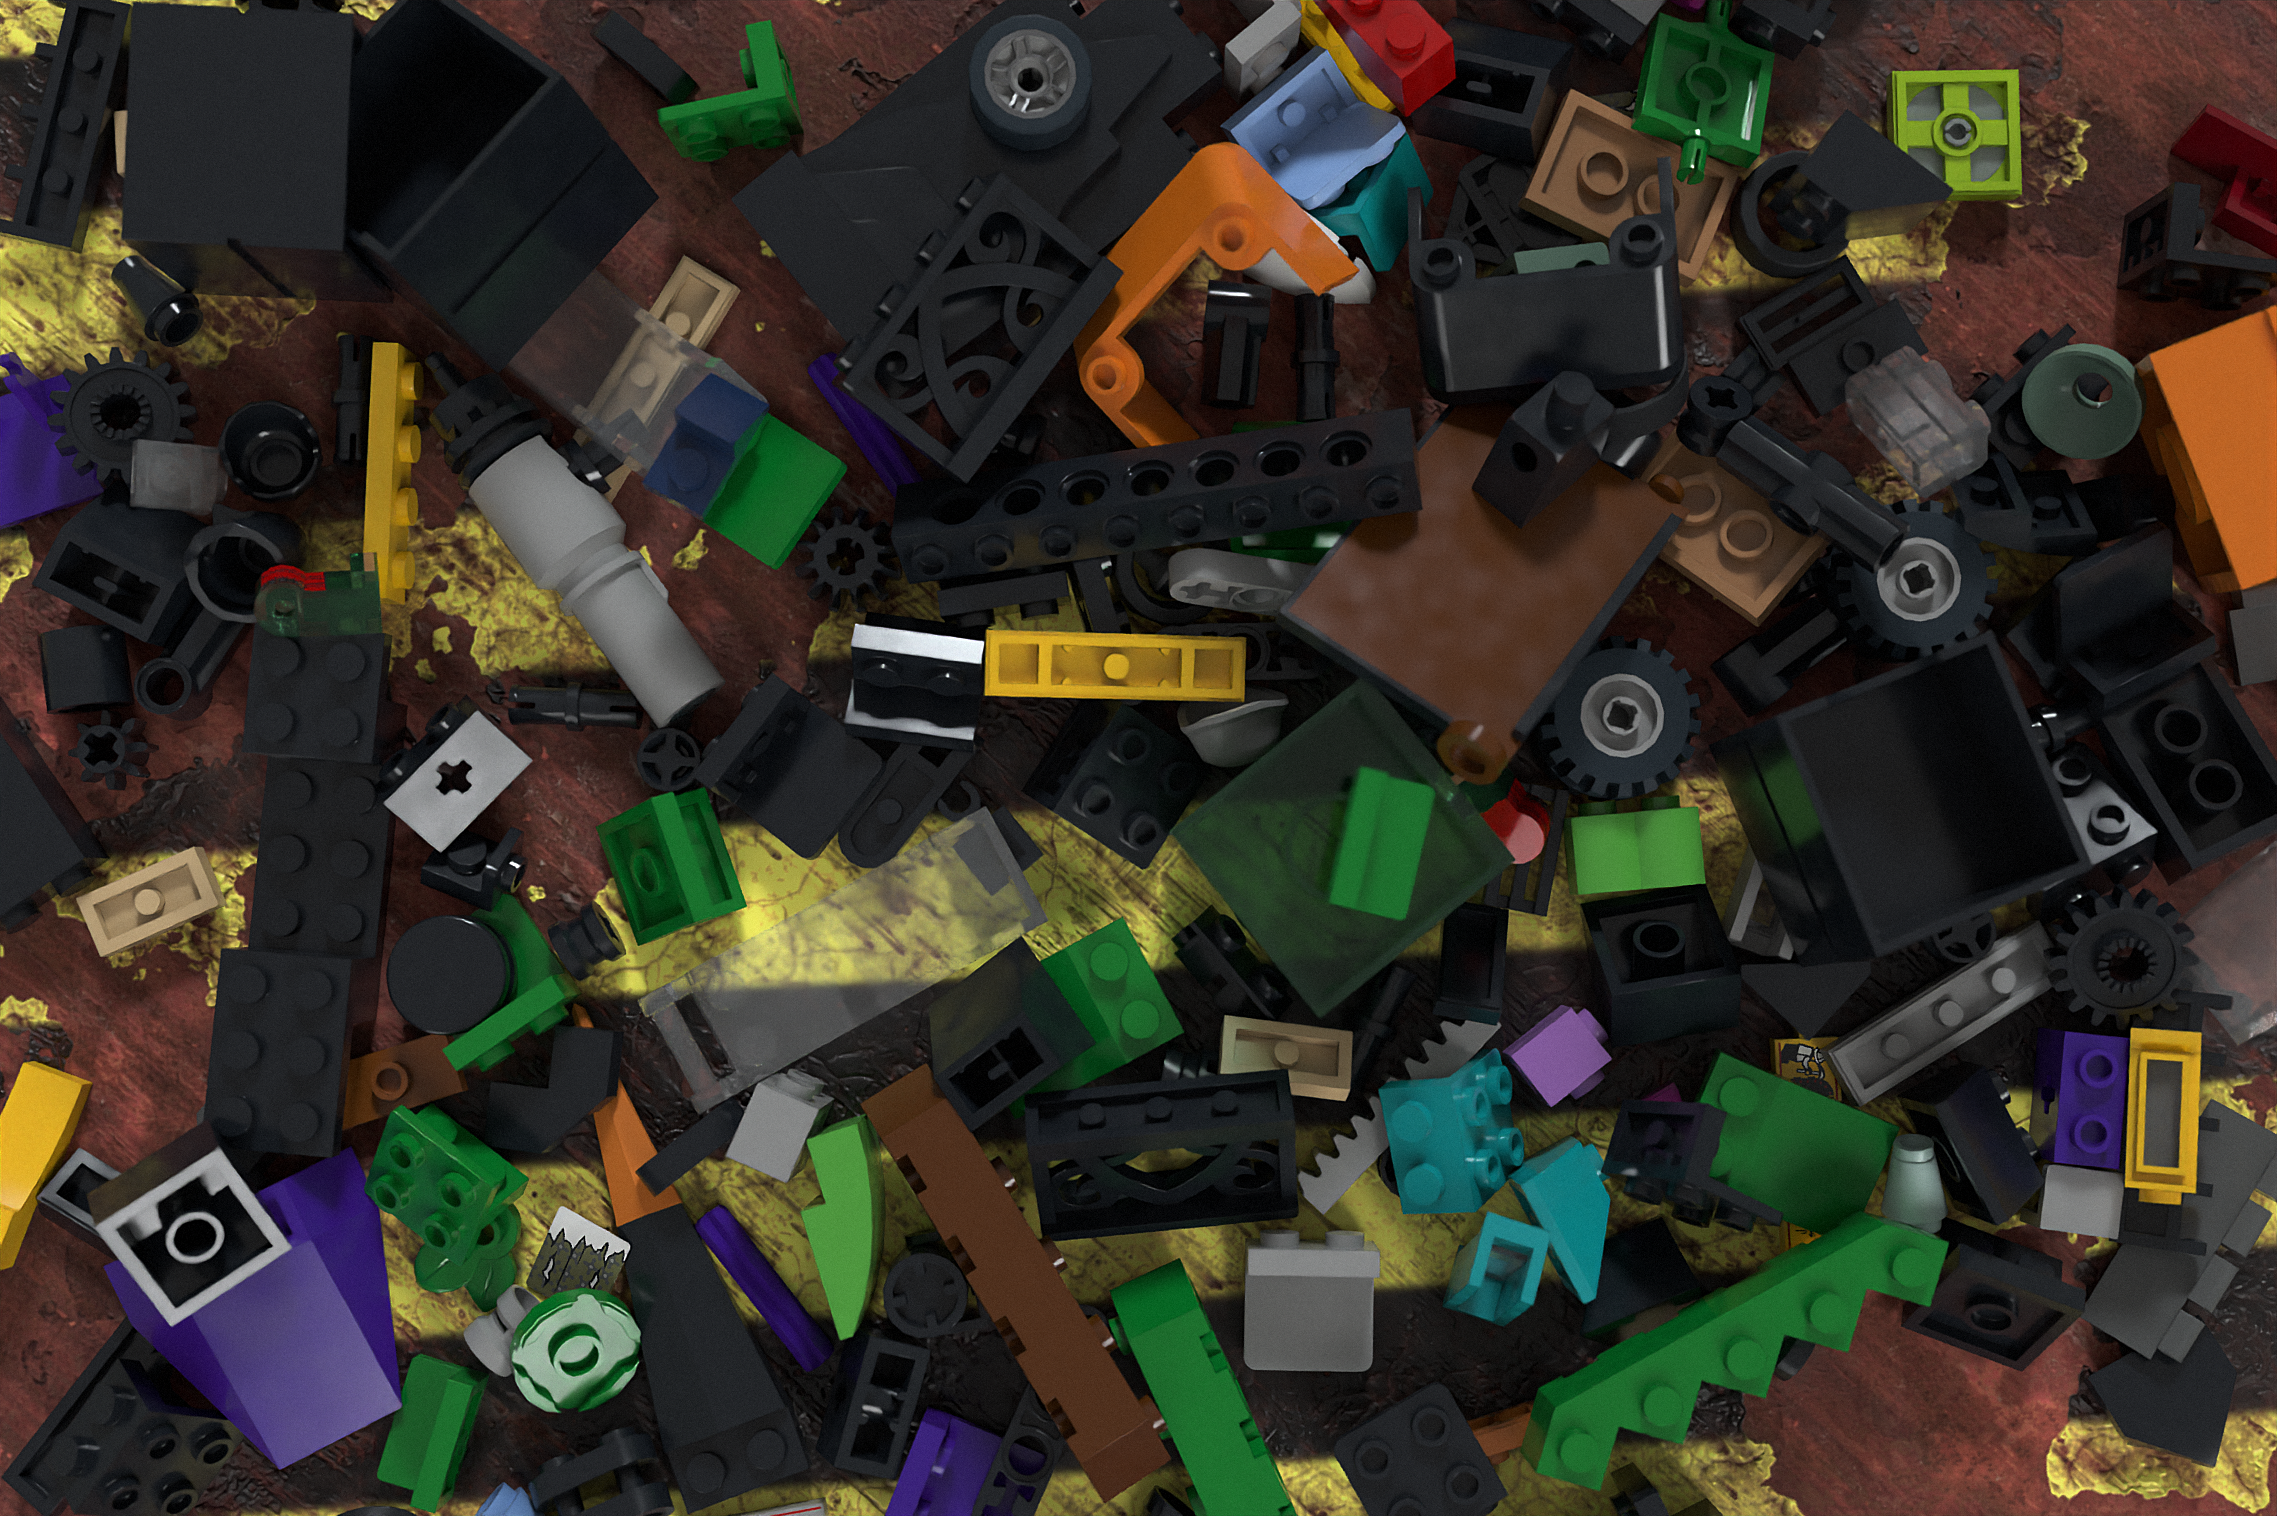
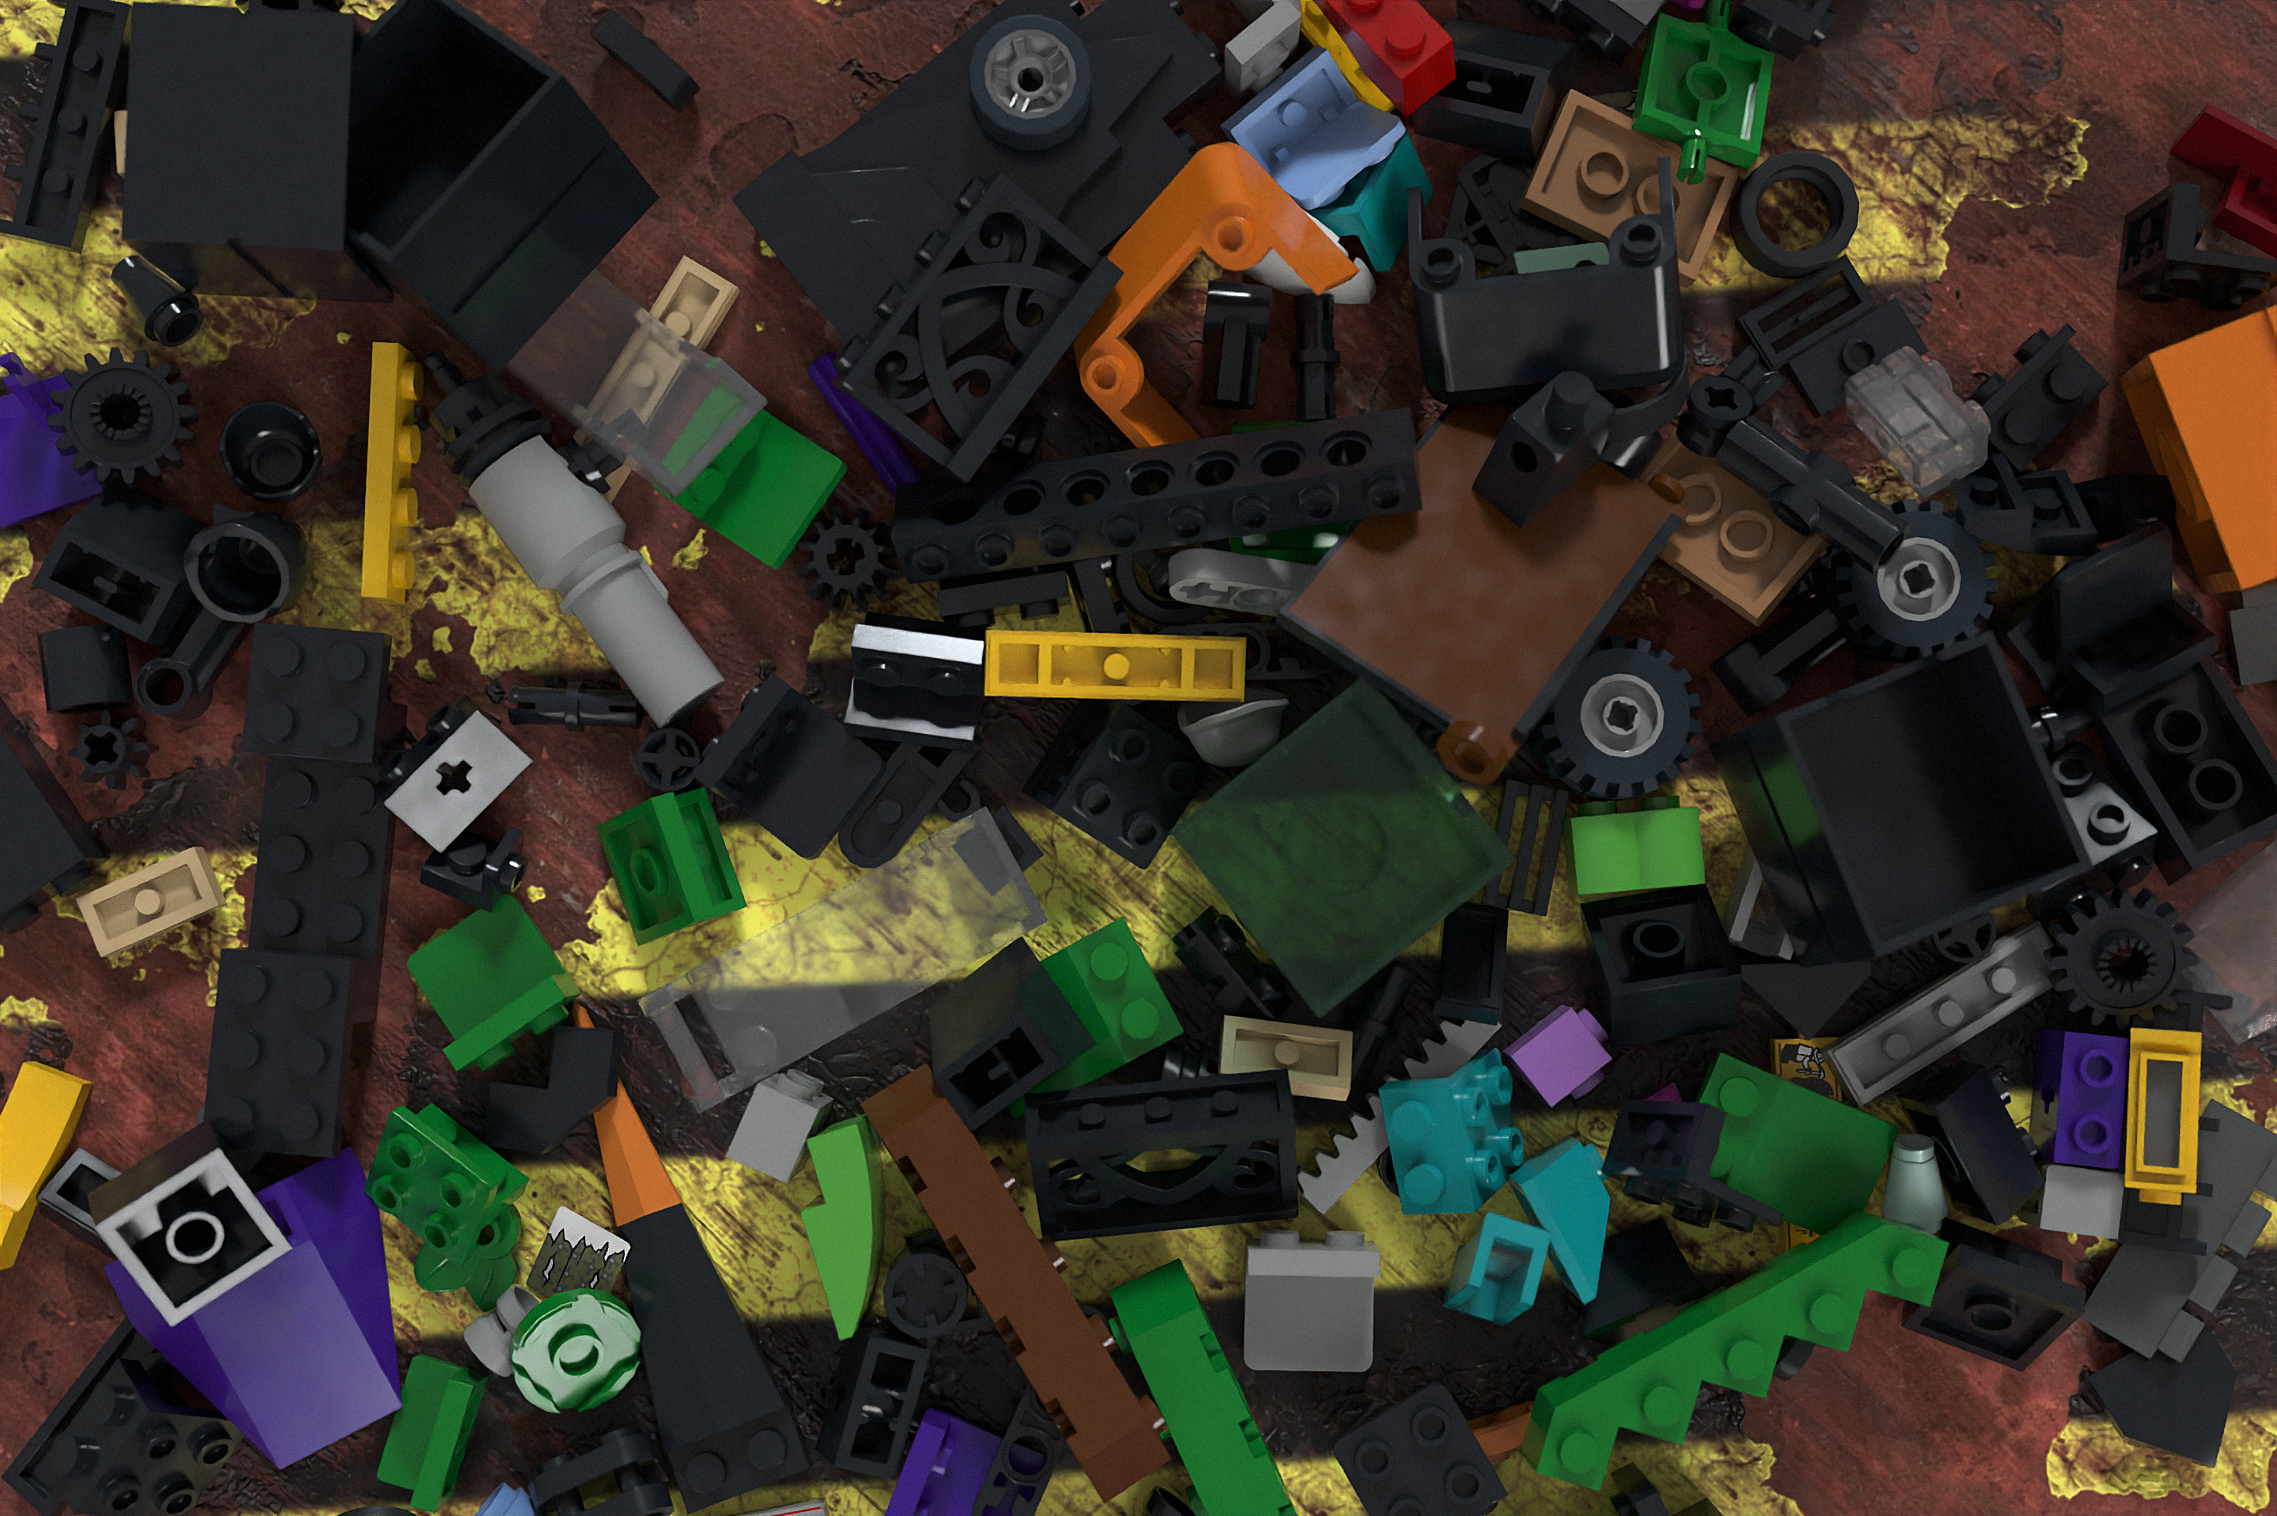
clear bracket [130,439,228,515] -> none
clear green leg [254,552,383,637] -> none
black pin [330,334,380,468] -> none
dark orange plate [343,1034,469,1130] -> none
black head [386,915,518,1036] -> none
black wheel [547,901,626,981] -> none
black beam [635,1096,745,1197] -> none
dark blue slope [642,372,770,521] -> none
green bracket [657,20,804,162] -> none
dark purple axle [695,1204,834,1372] -> none
green panel [1324,767,1435,920] -> none
red leg [1437,766,1553,864] -> none
black slope [1767,109,1954,244] -> none
lime piece [1886,69,2022,201] -> none
sand green piece [2022,343,2147,460] -> none

